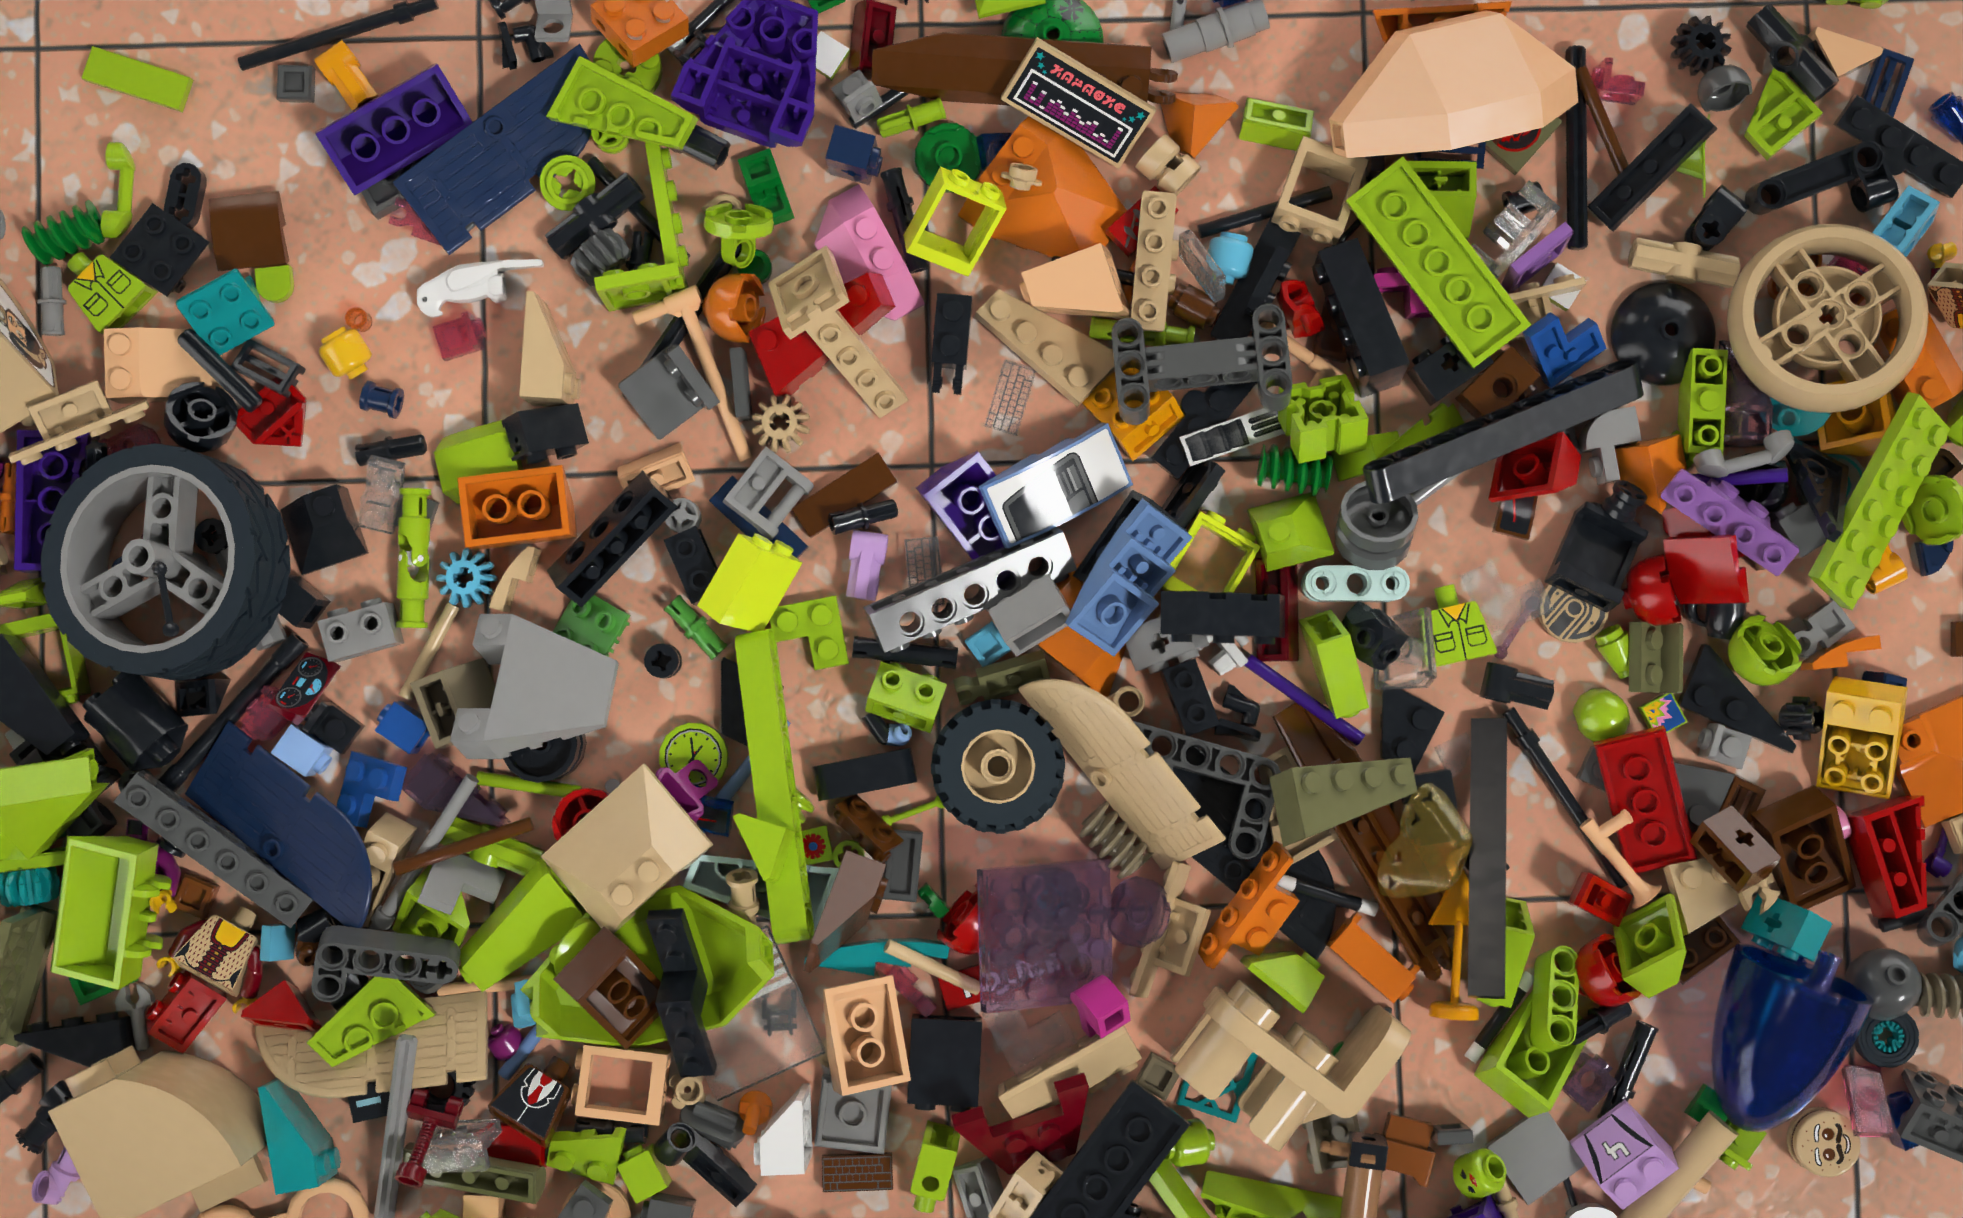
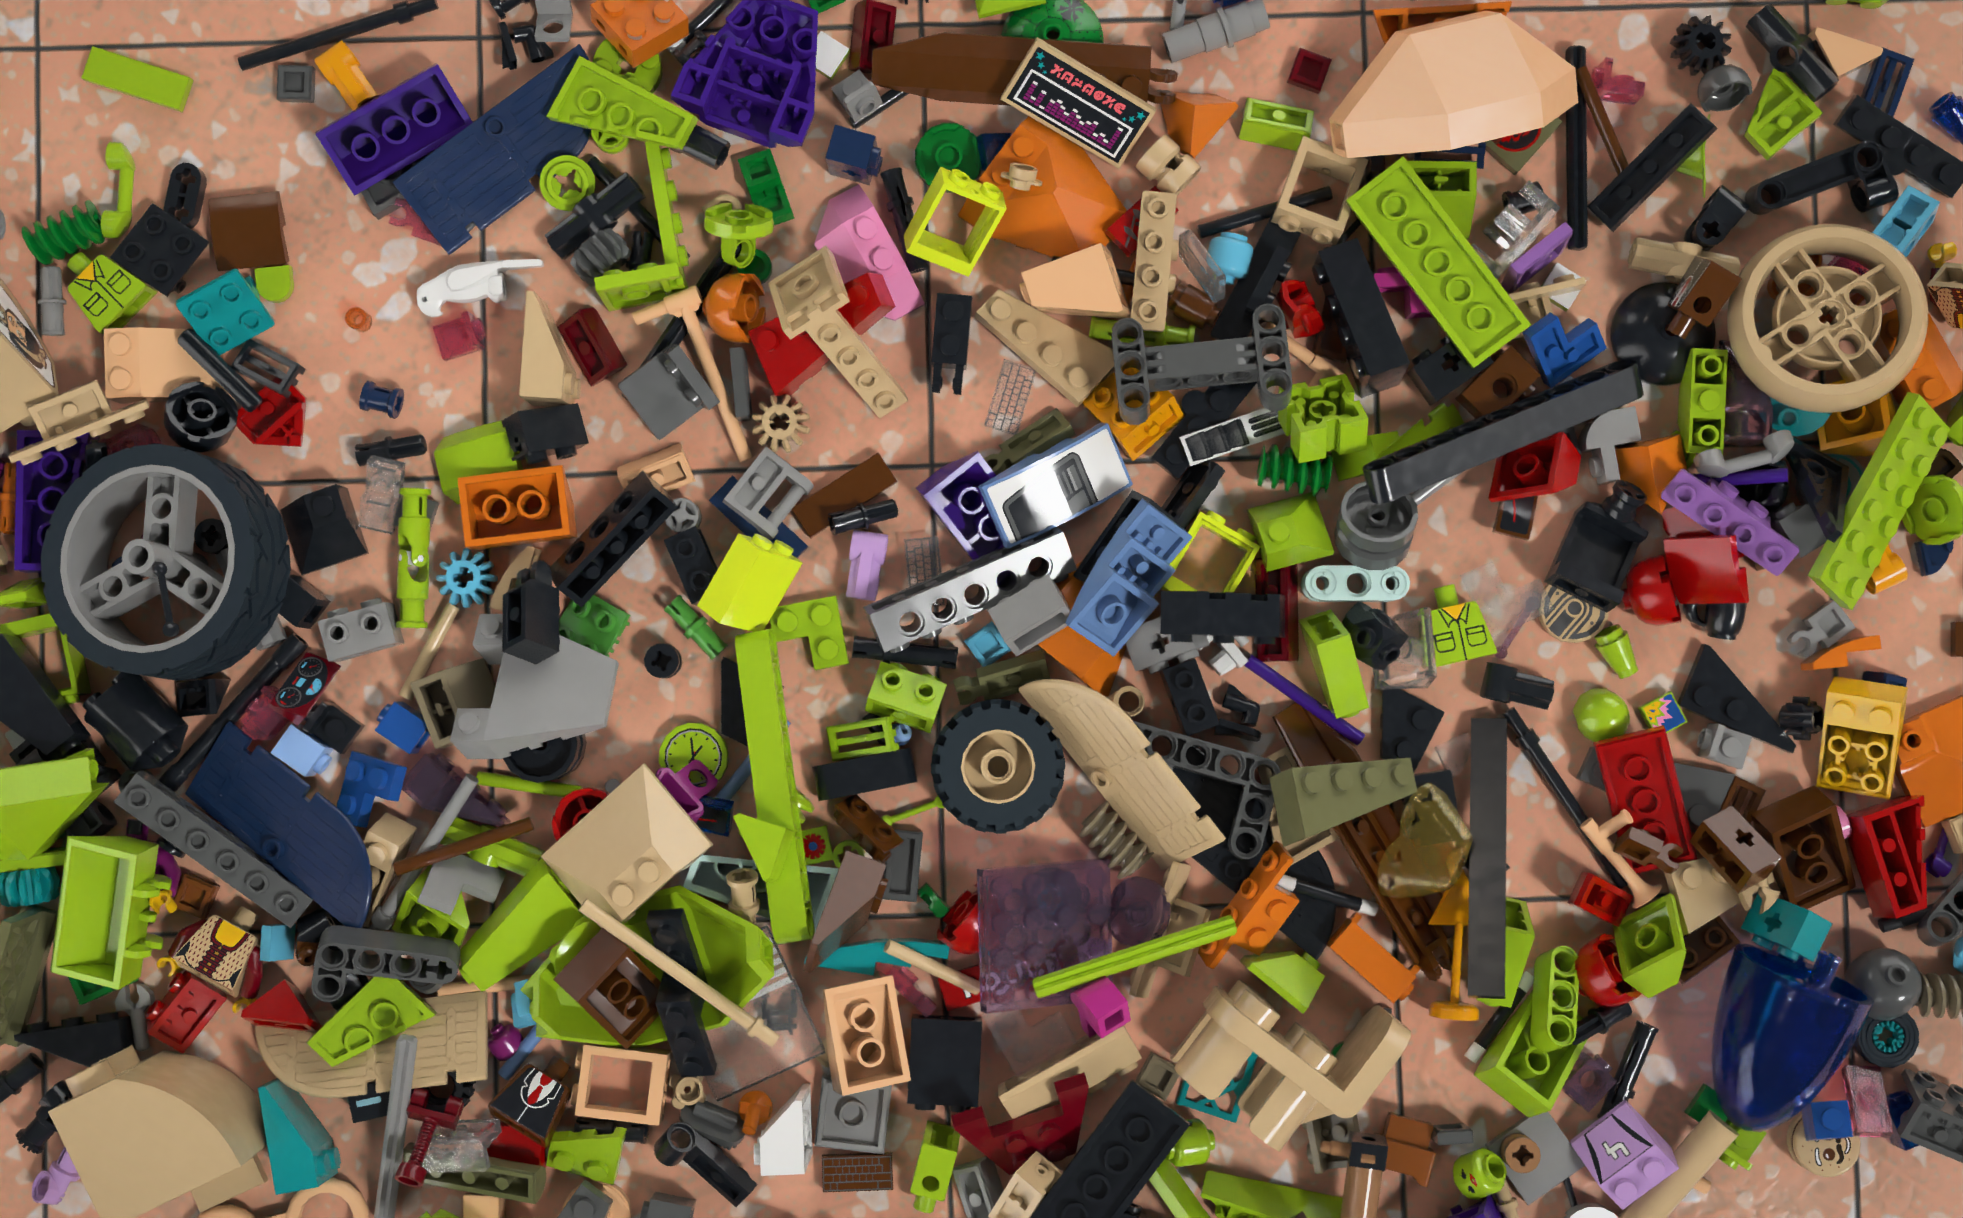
yellow head [319,326,372,380] -> none
lime brick [616,1143,672,1204] -> none
lime axle [877,97,946,138] -> none
olive bracket [1629,622,1683,693] -> none
lime cylinder [1727,615,1802,686] -> none
none -> black hinge [502,560,560,664]
none -> dark red slope [558,307,627,386]
none -> tan bar [578,899,780,1047]
none -> lime tile [826,715,899,761]
none -> olive plate [984,408,1076,475]
none -> lime axle [1032,915,1237,998]
none -> dark red tile [1287,48,1332,94]
none -> medium nougat wheel [1500,1133,1541,1173]
none -> reddish brown plate [1613,826,1683,874]
none -> reddish brown torso [1666,256,1742,340]
none -> blue brick [1801,1100,1853,1141]

